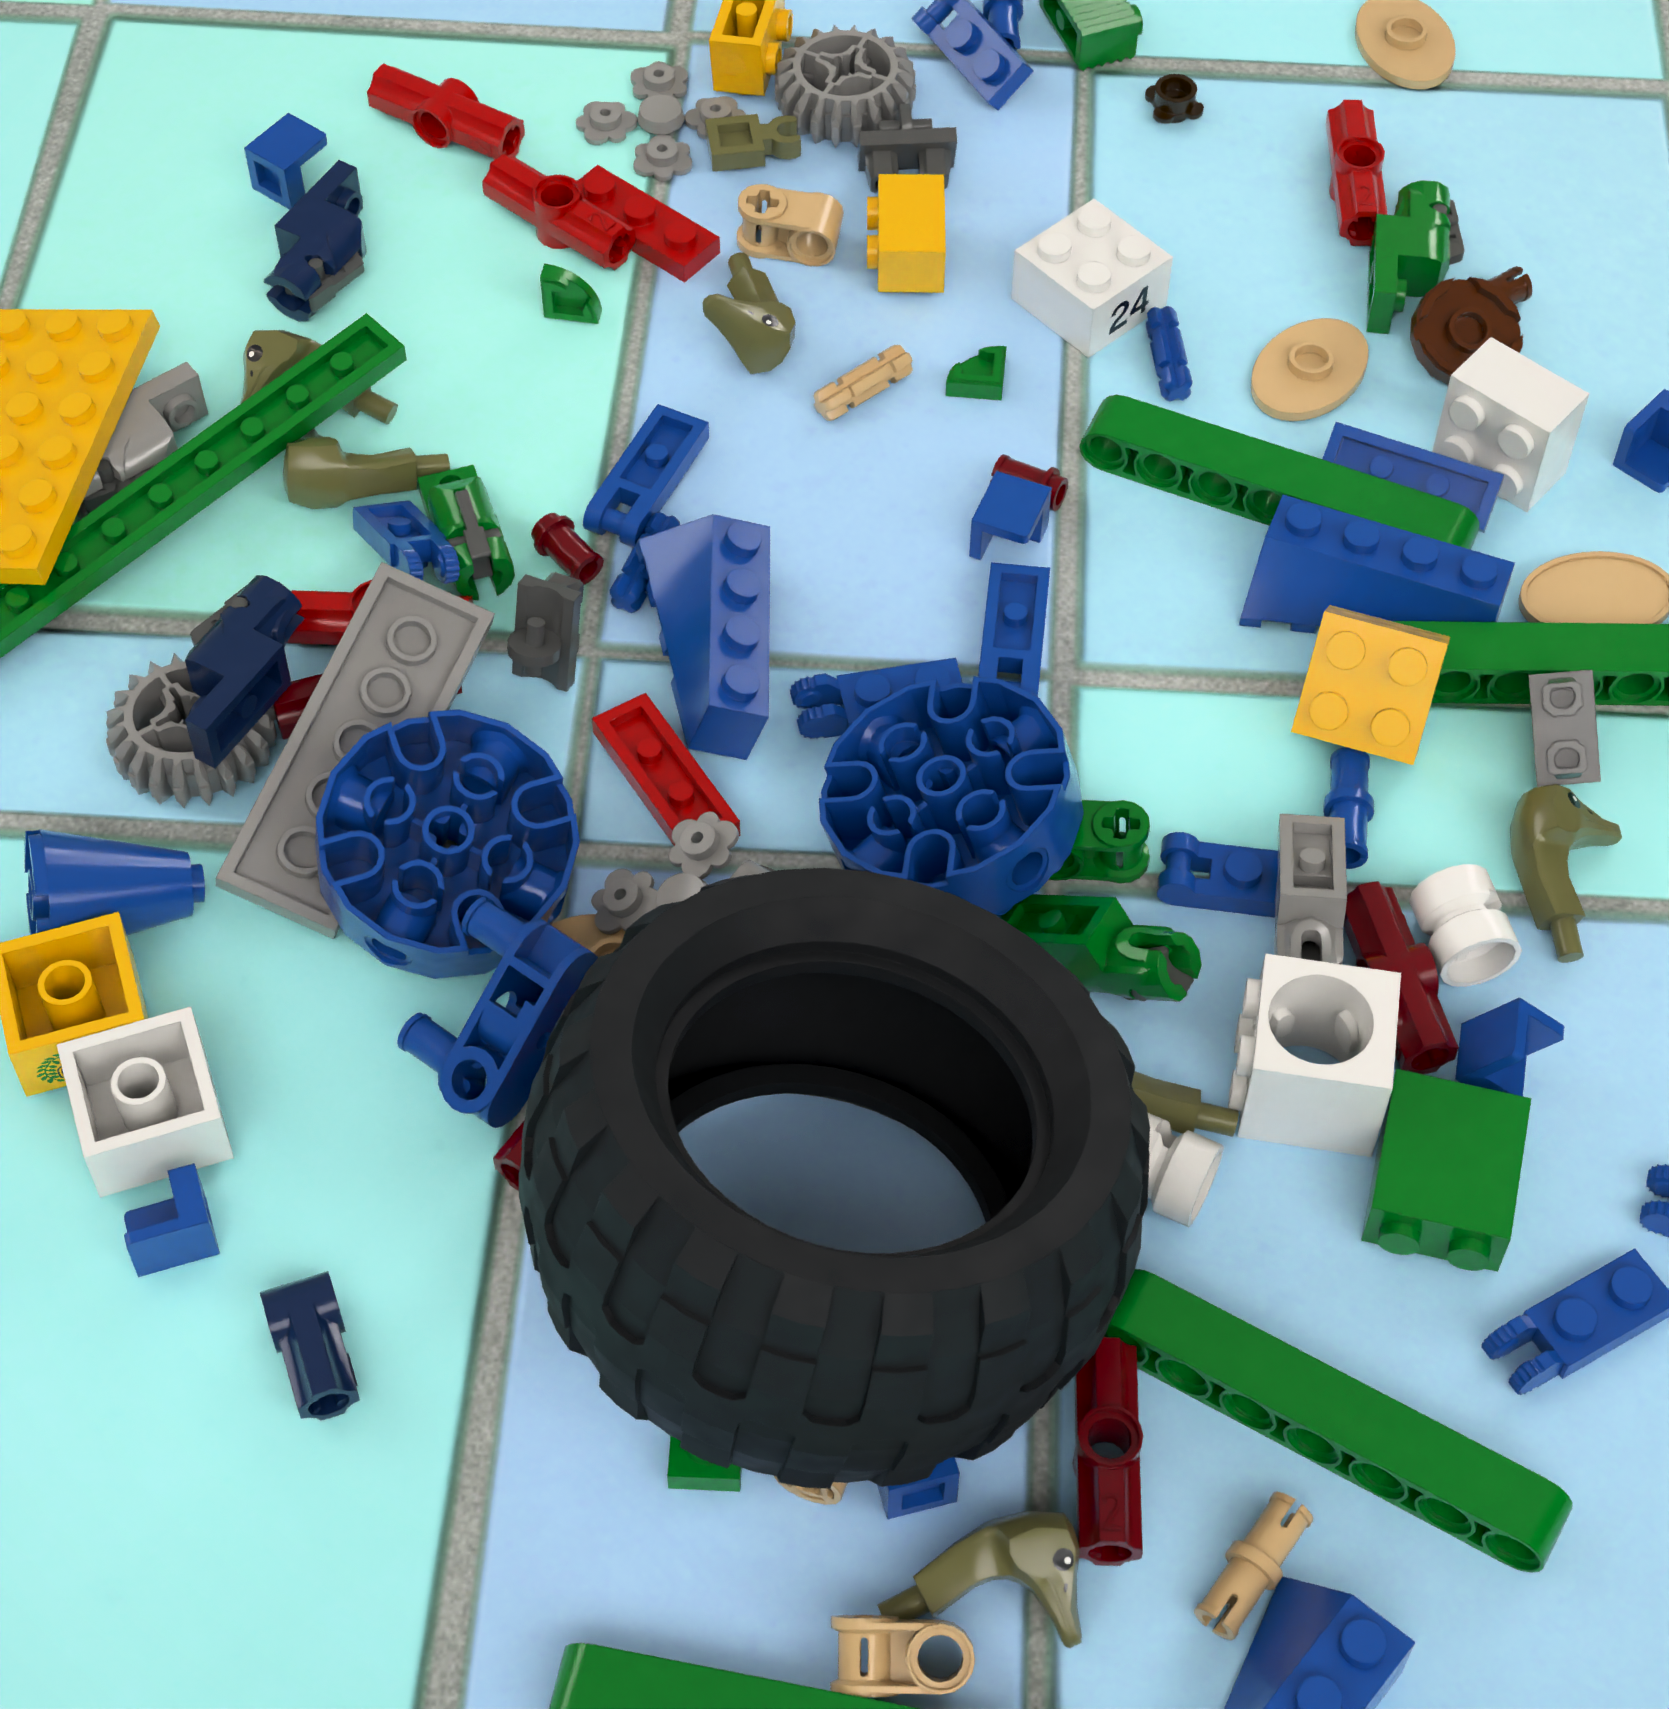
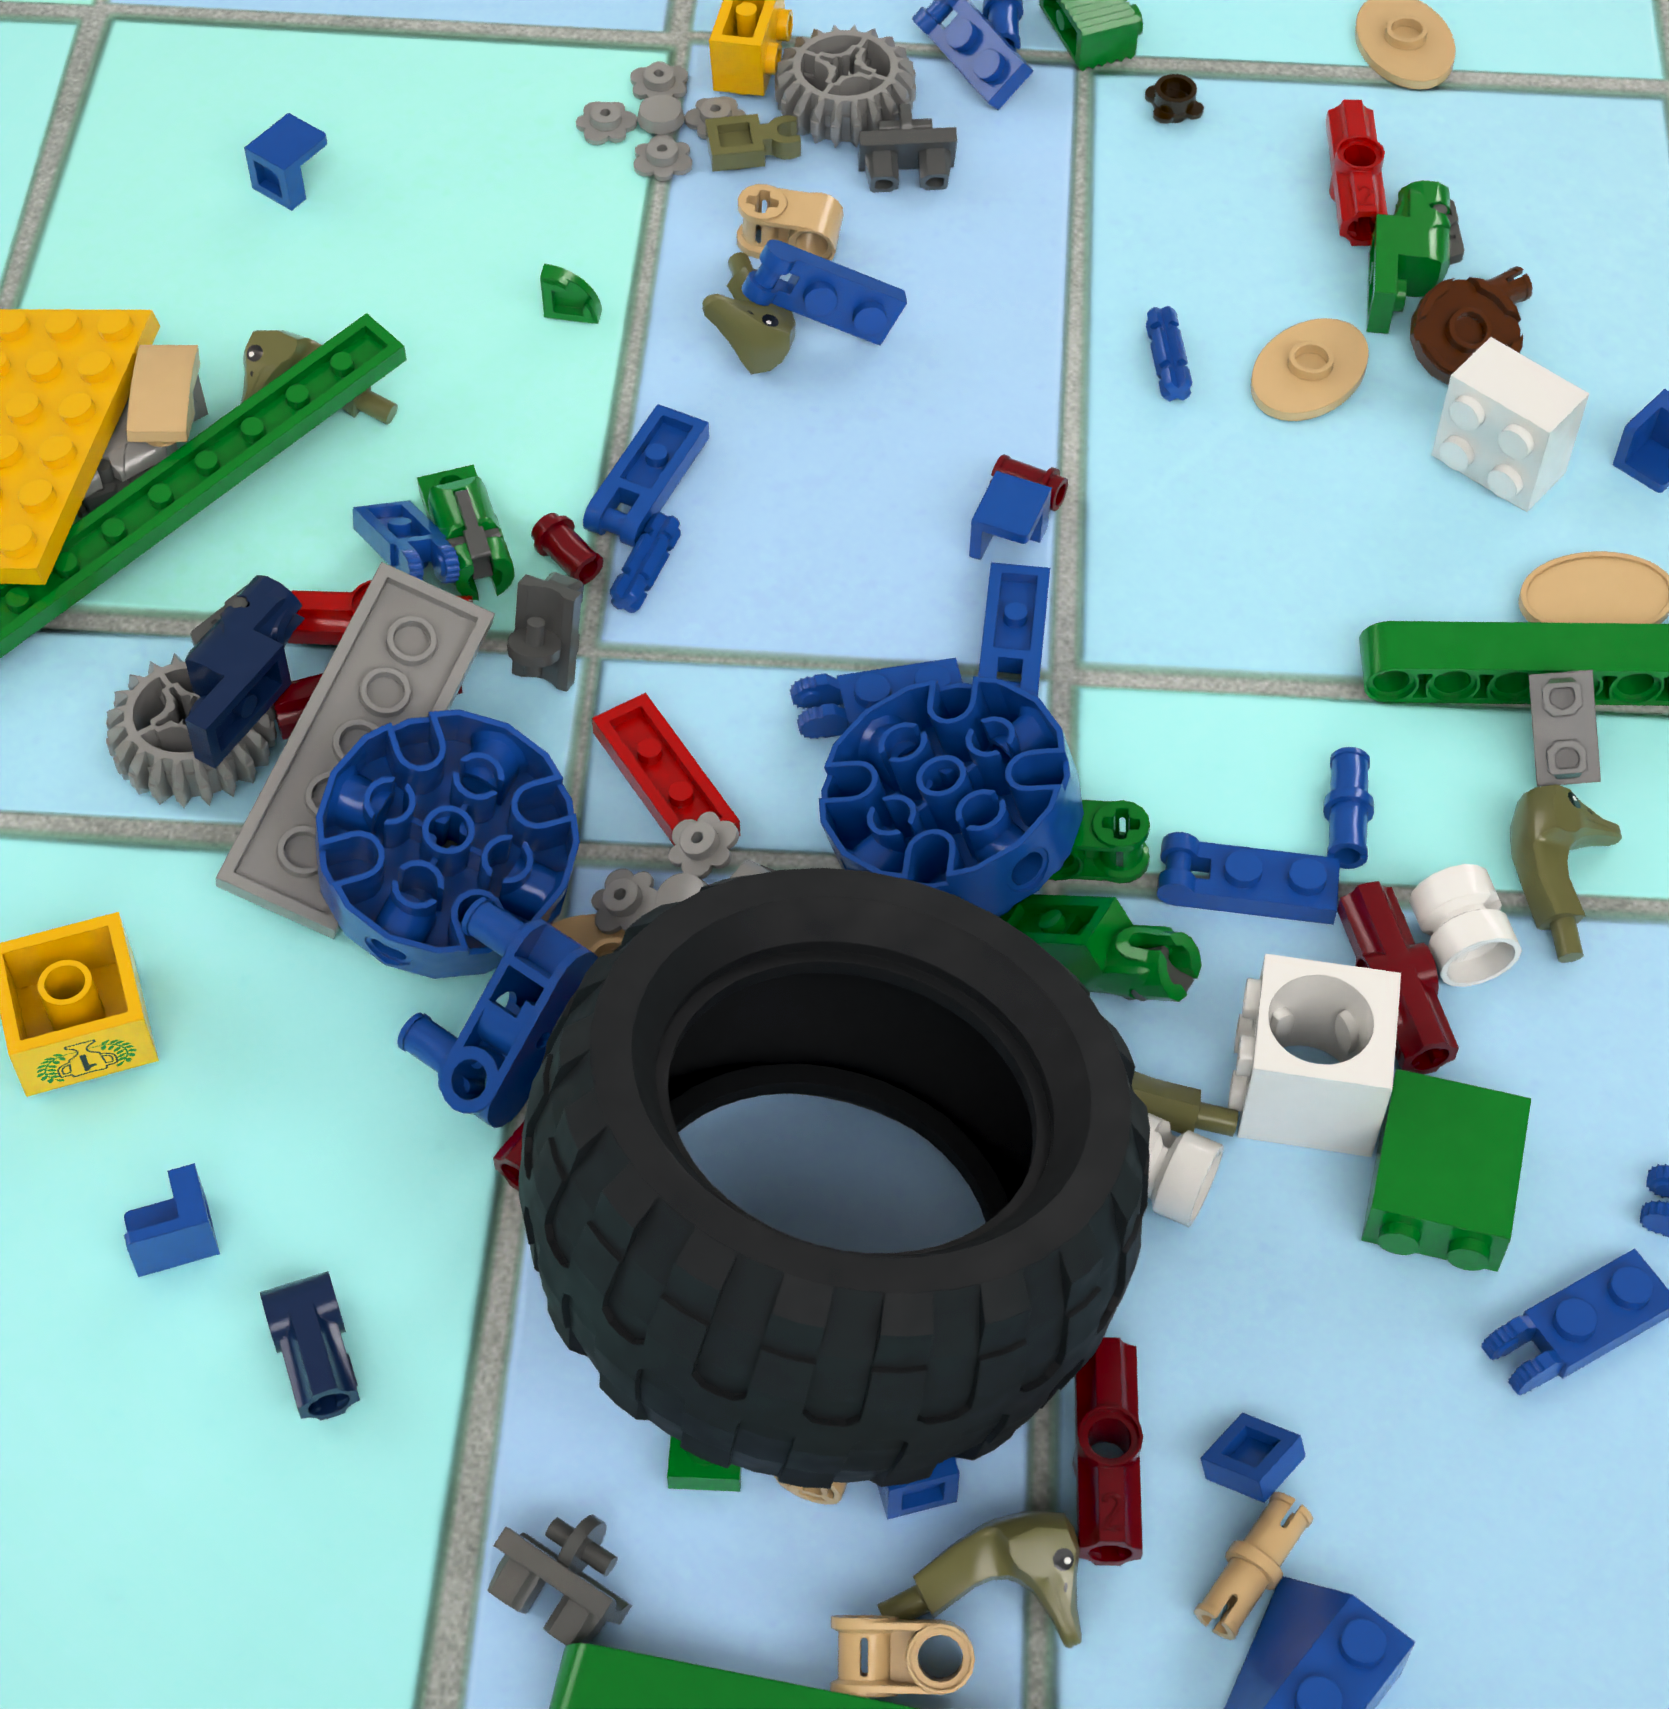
blue cone [24,829,205,935] -> none
white brick [57,1006,234,1198] -> none
dark blue plate [264,160,367,322] -> none
olive animal [283,429,450,509] -> none
red piece [367,63,525,159] -> none
red piece [482,154,636,271] -> none
red plate [577,165,720,283] -> none
blue wedge [635,514,770,760] -> none
tan axle [814,345,913,421] -> none
yellow brick [867,174,946,293] -> none
green tile [945,346,1007,401] -> none
white brick [1011,198,1173,358] -> none
green beam [1079,395,1480,550] -> none
green beam [1104,1269,1573,1573] -> none
blue wedge [1239,495,1515,634] -> none
light grey plate [1274,814,1347,964] -> none
yellow brick [1291,605,1451,765] -> none
blue plate [1322,422,1504,533] -> none
blue panel [1455,997,1565,1096] -> none
none -> tan slope [126,345,200,447]
none -> dark grey hips [487,1515,632,1646]
none -> blue plate [741,240,907,346]
none -> blue plate [1200,1412,1306,1503]

